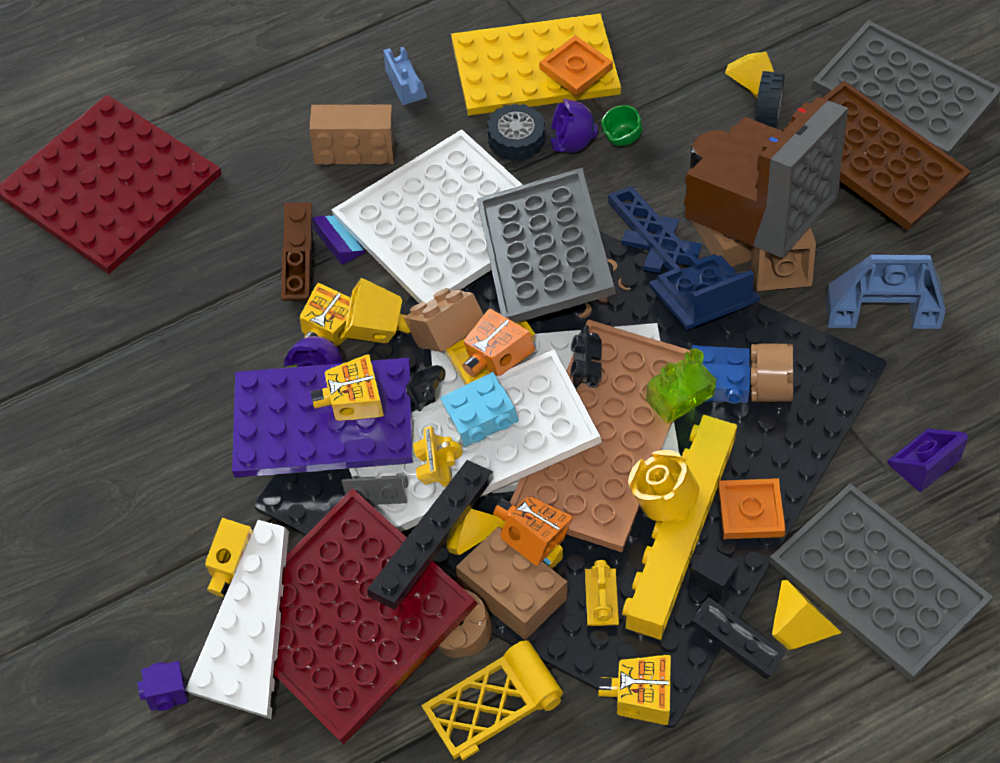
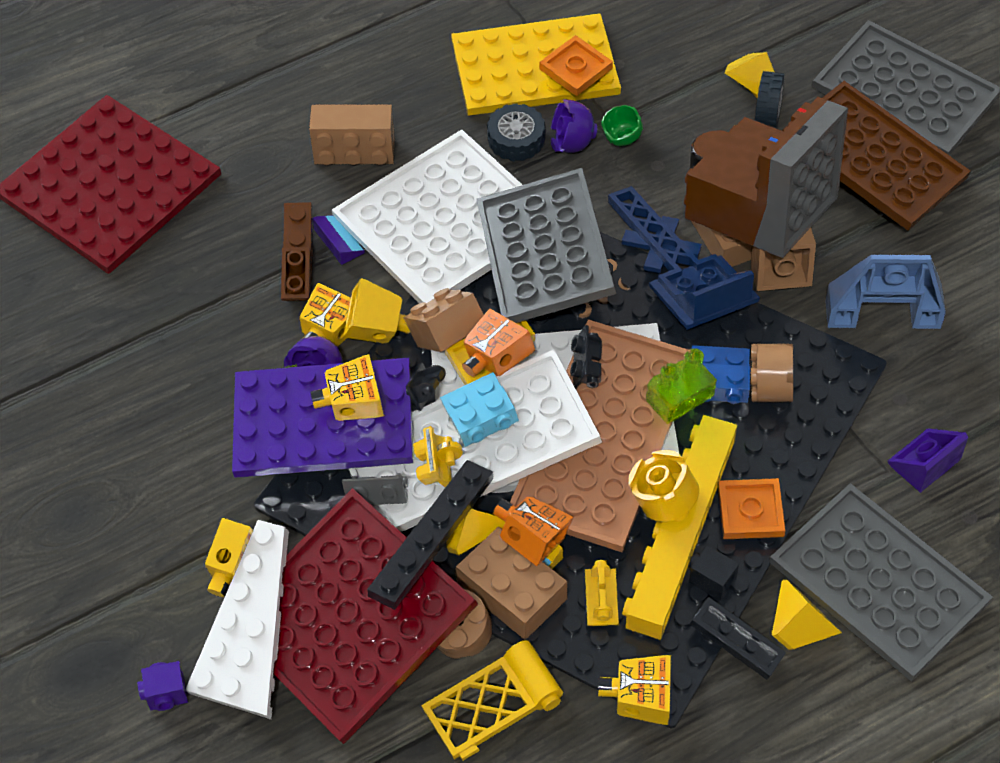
medium blue hinge [383,47,427,105] -> none

